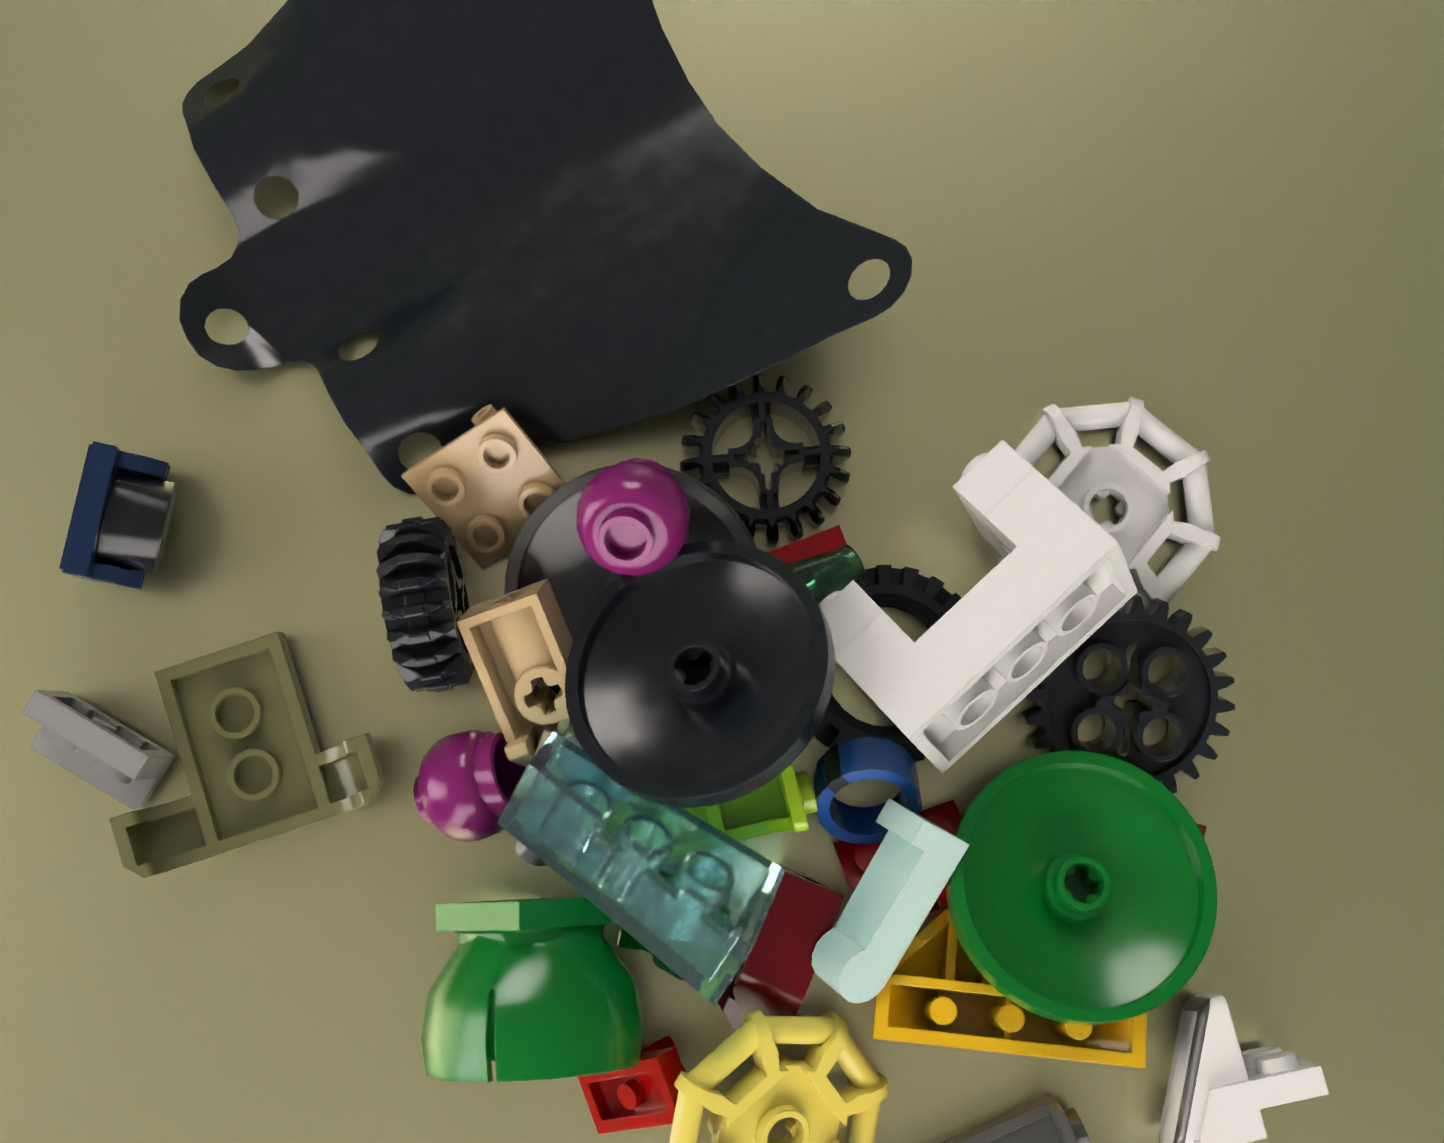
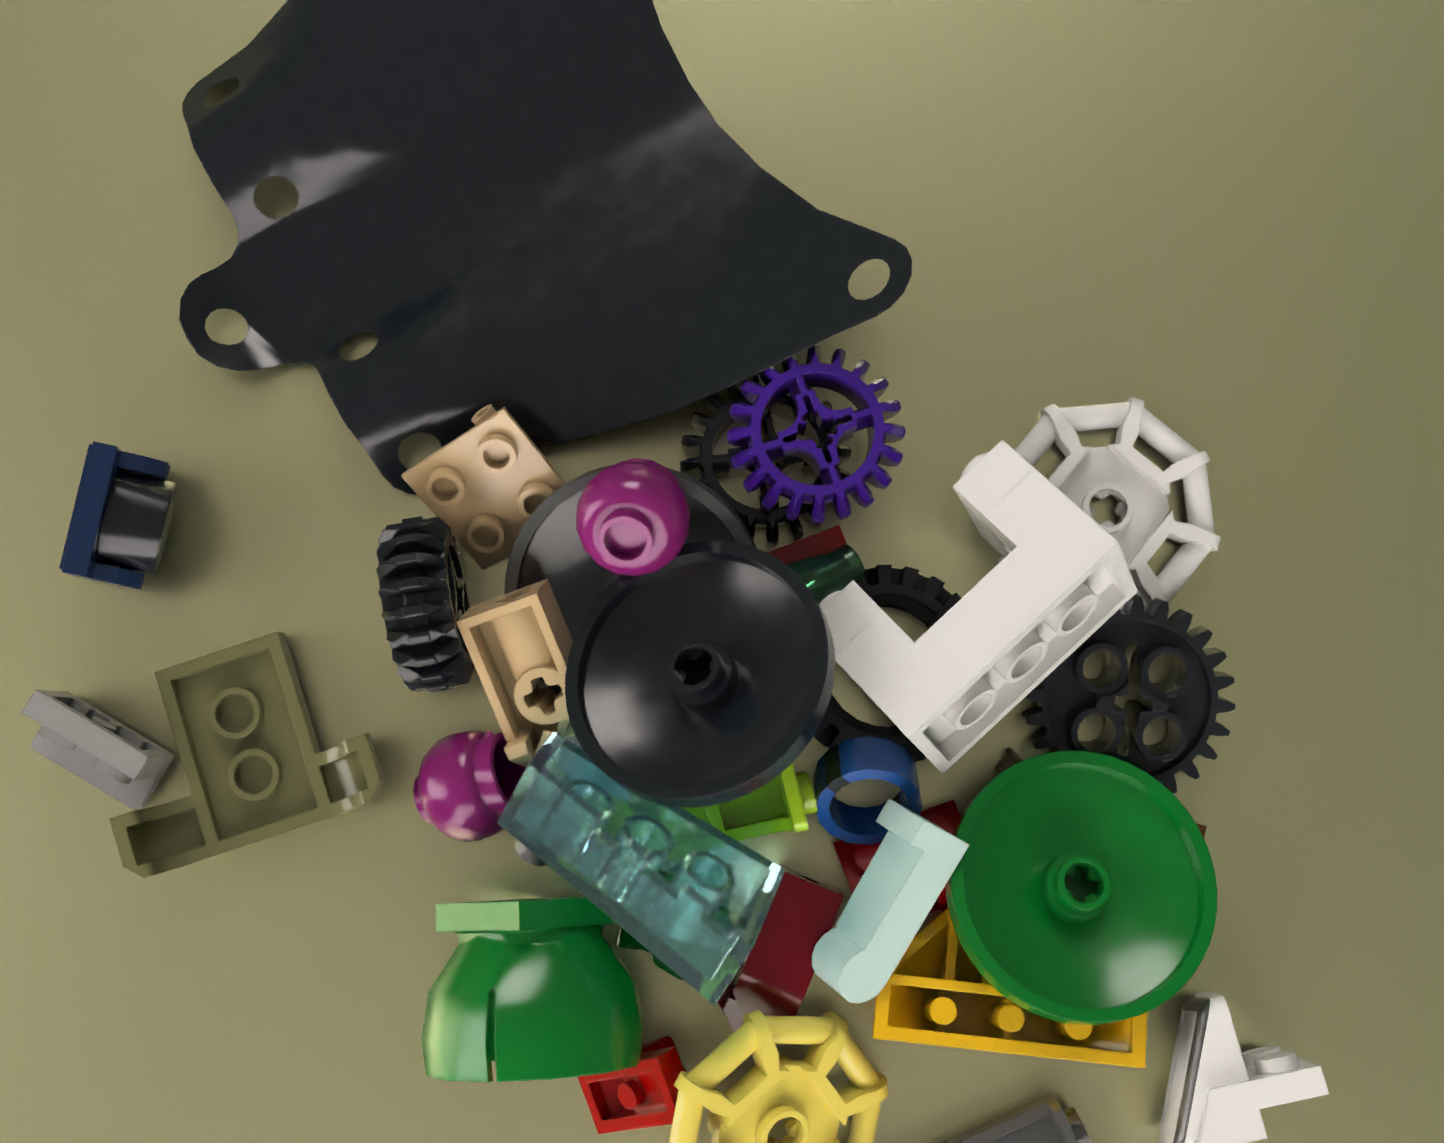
none -> dark purple gear [727,345,906,524]
none -> dark tan piece [995,747,1023,773]

